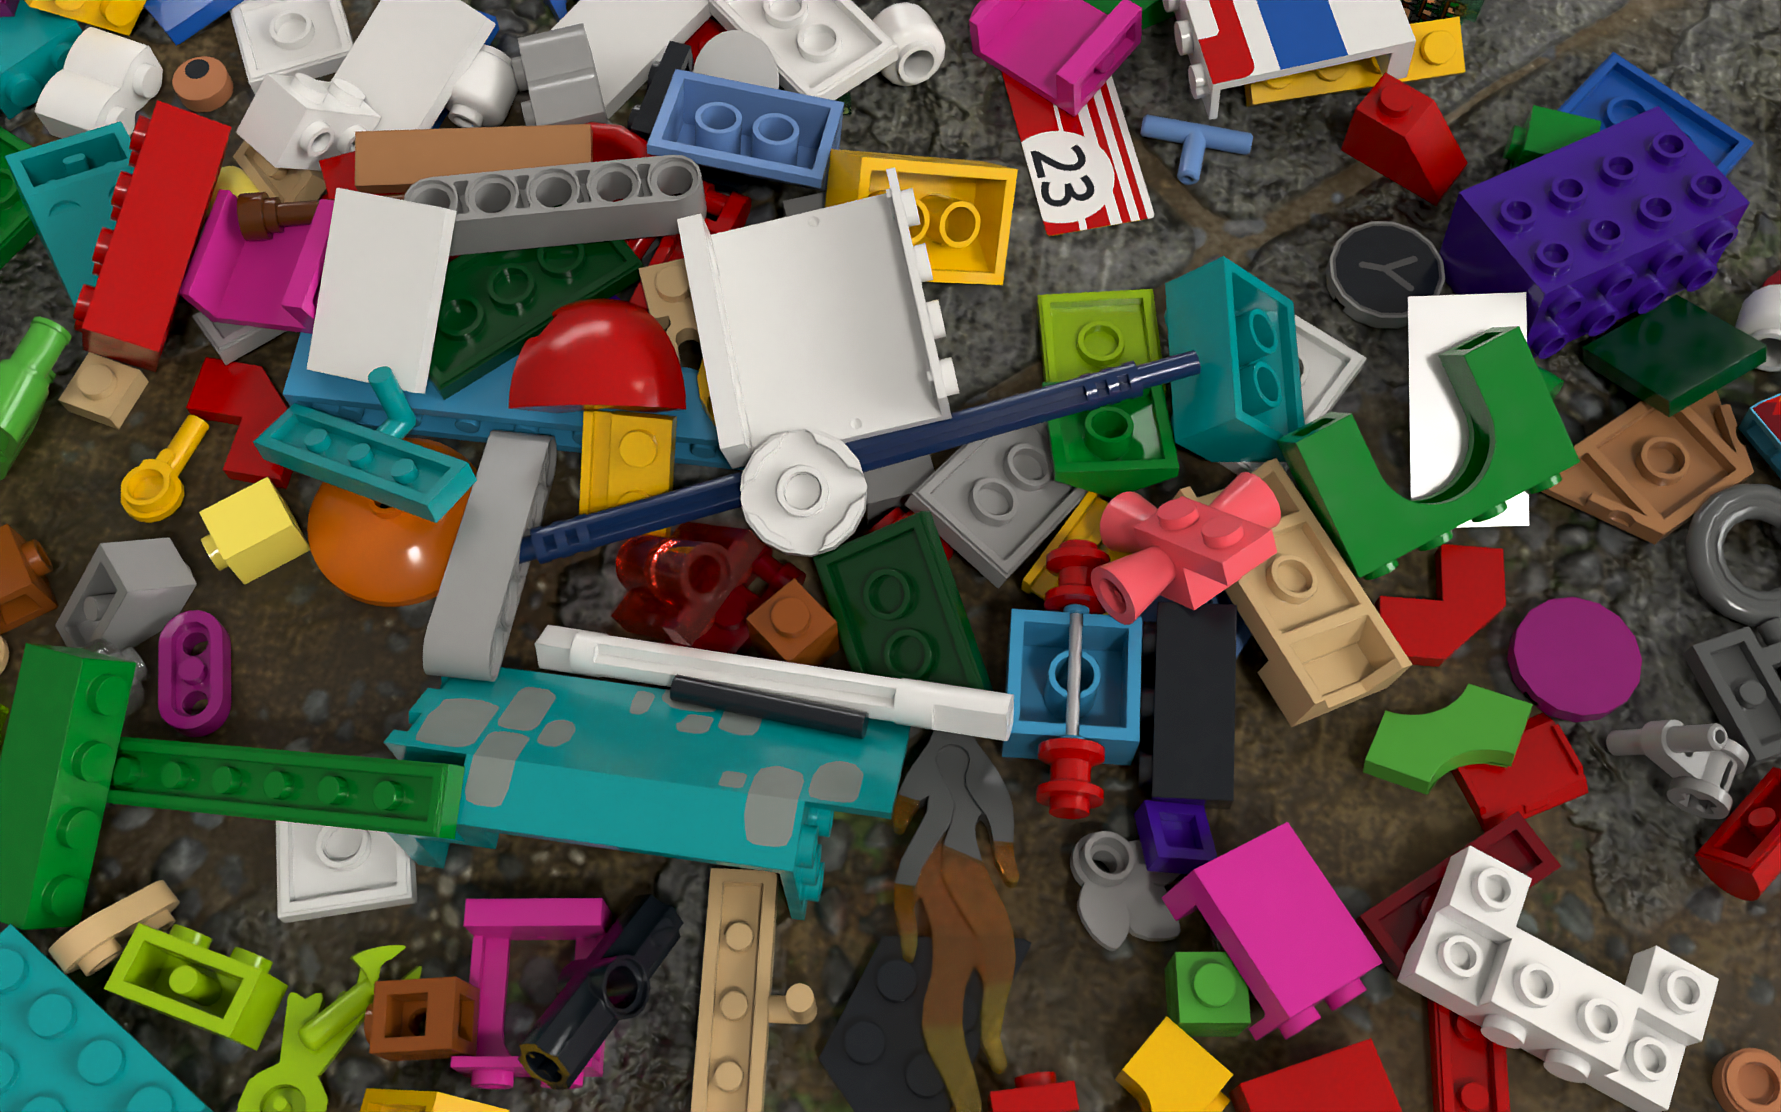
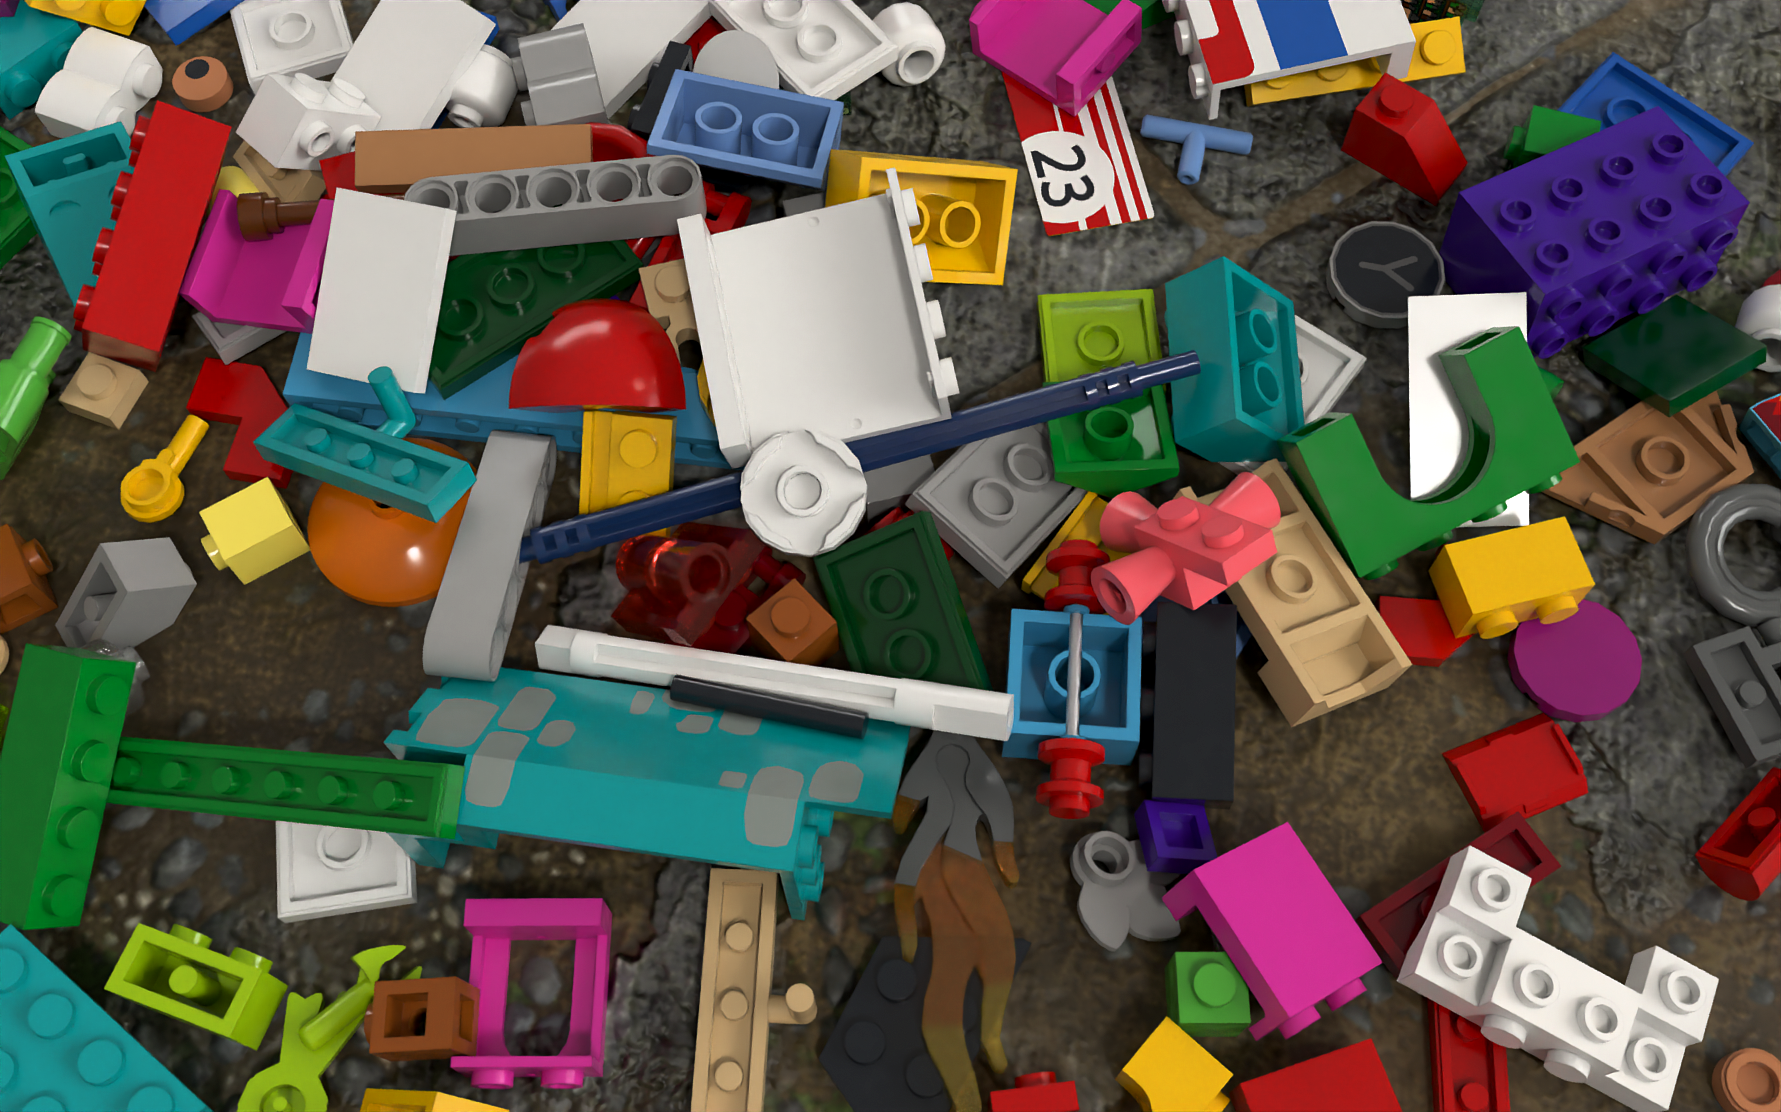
tan plate [48,880,180,976] -> none
magenta plate [158,610,232,737] -> none
black piece [518,894,684,1090] -> none
bright green tile [1363,683,1533,795] -> none
light grey piece [1606,719,1749,819] -> none
none -> yellow brick [1428,516,1595,639]

